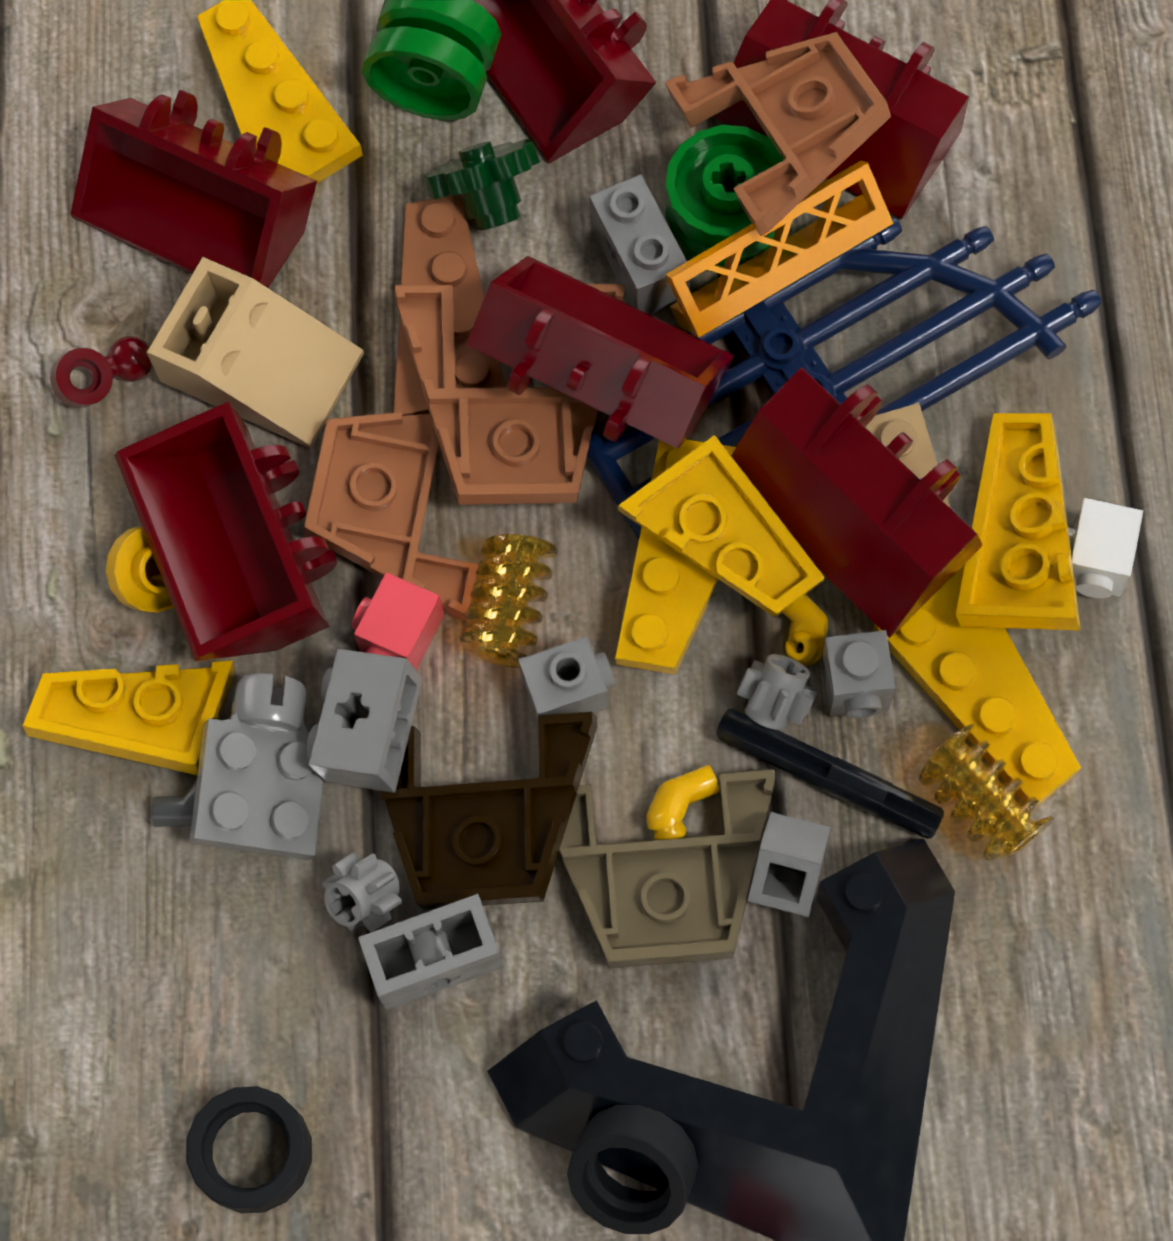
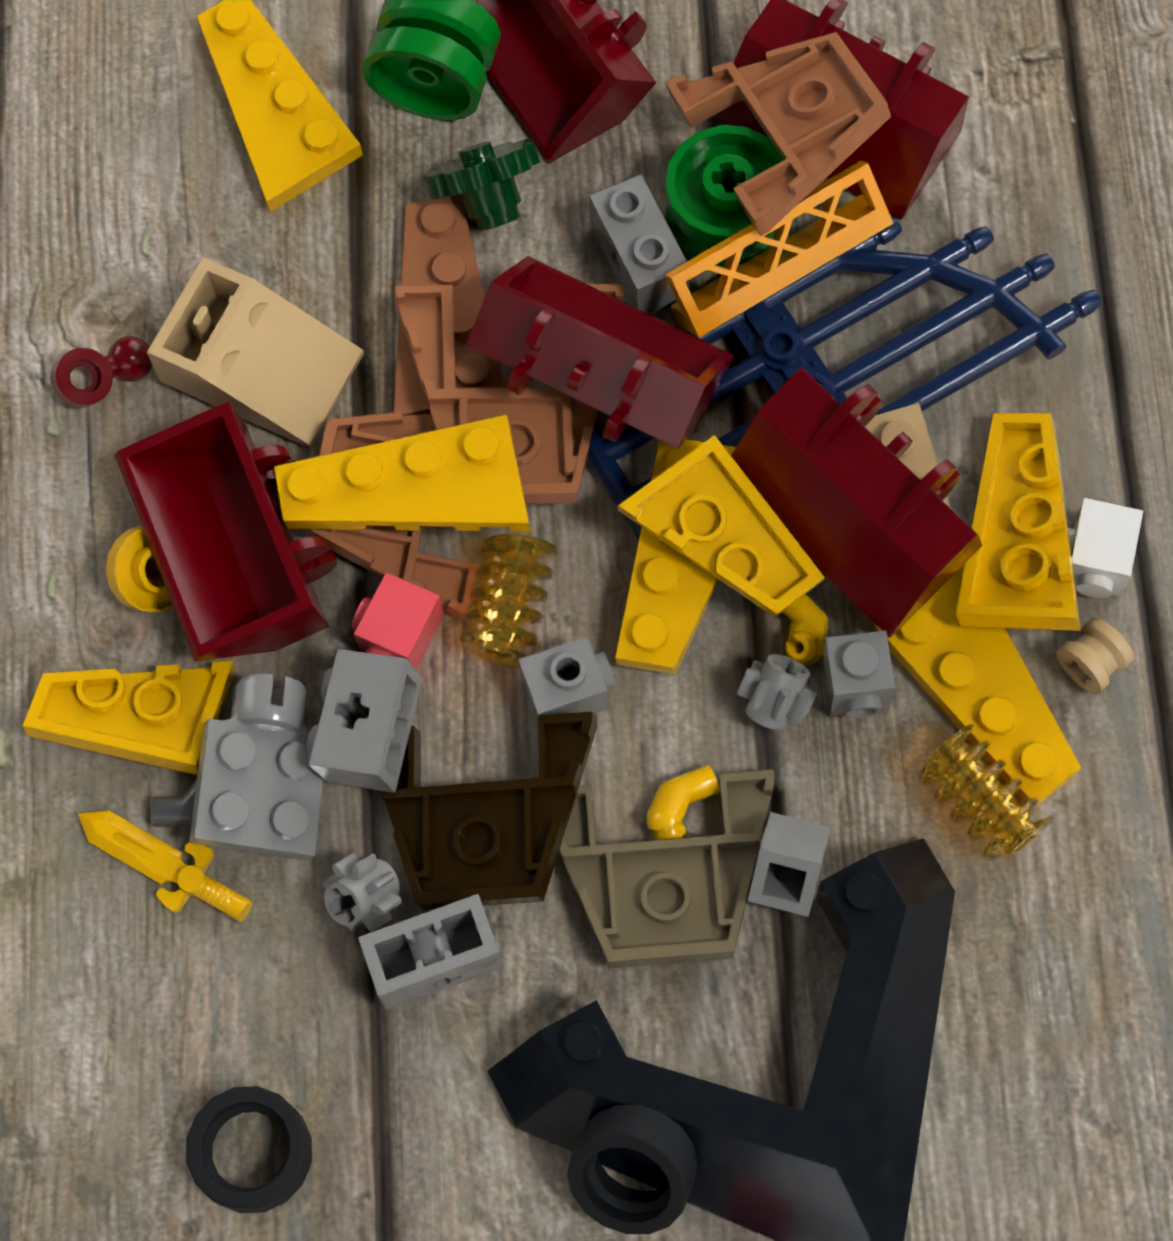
dark red piece [70,90,317,288] -> none
black axle [716,709,944,839] -> none
none -> yellow sword [77,810,253,922]
none -> yellow wing [274,414,532,532]
none -> tan wheel [1056,618,1135,694]

